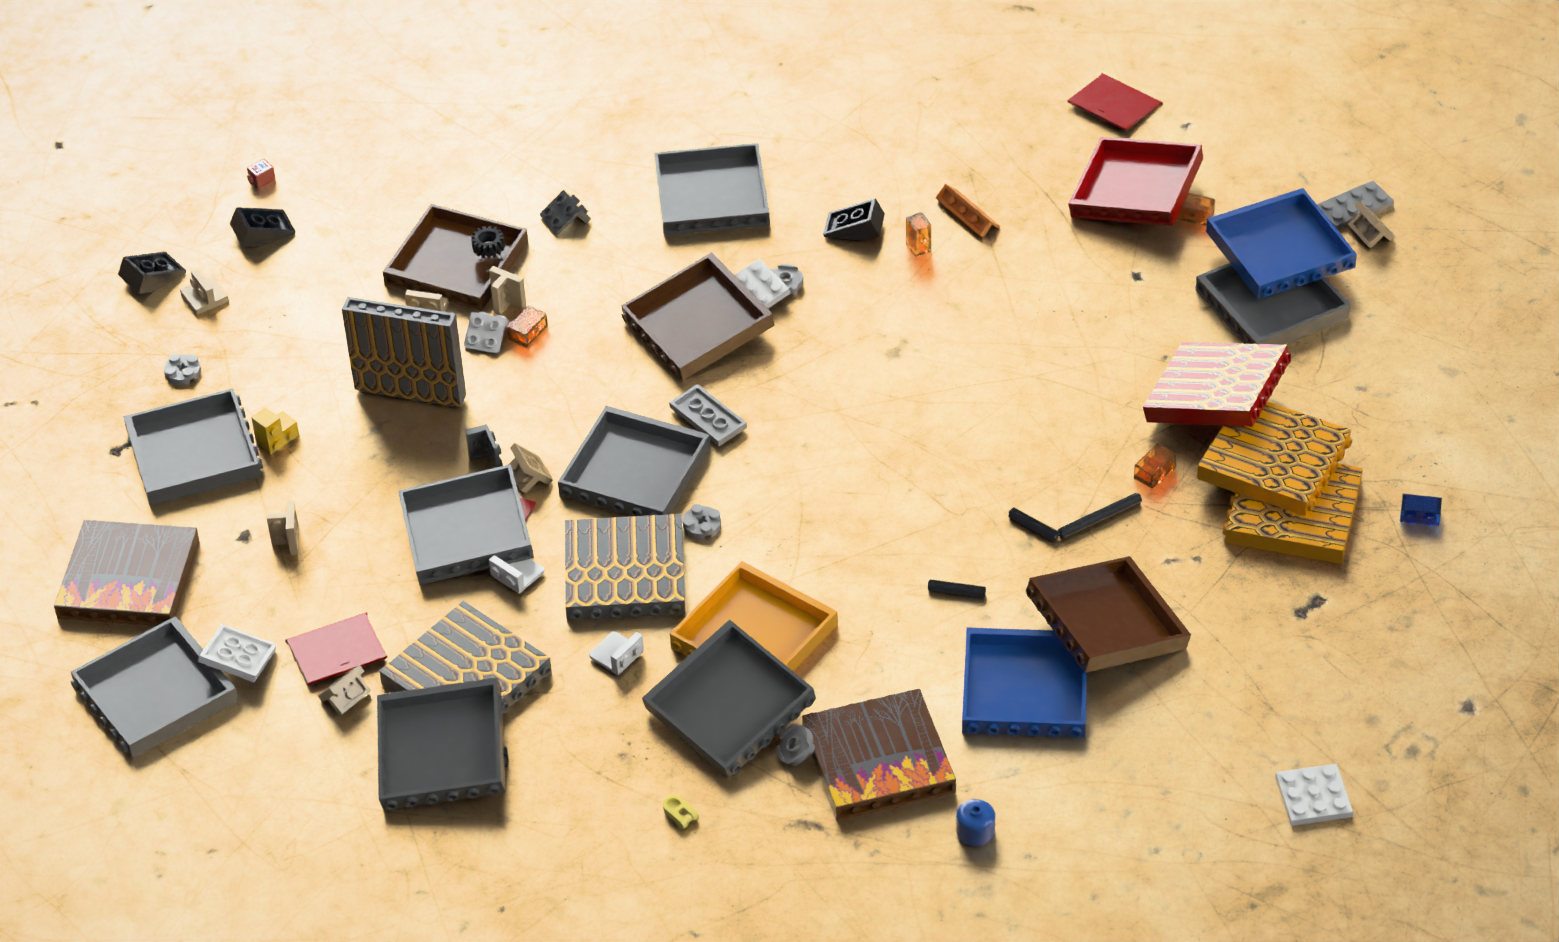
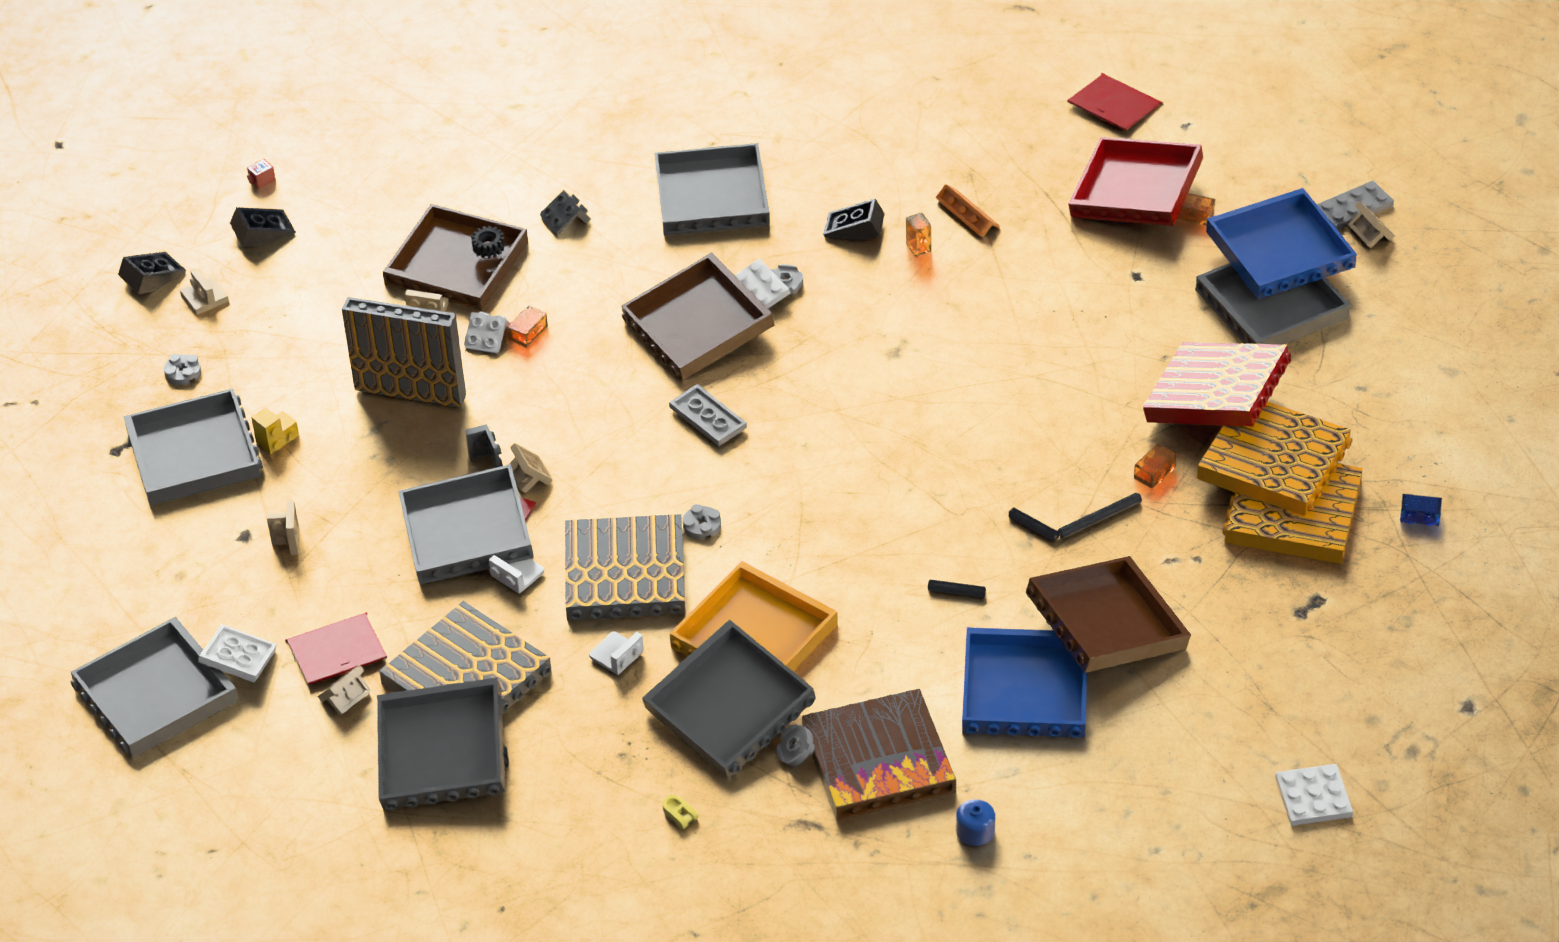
panel [54,519,200,626] -> none
tan bracket [489,266,527,315] -> none
panel [558,405,710,516] -> none

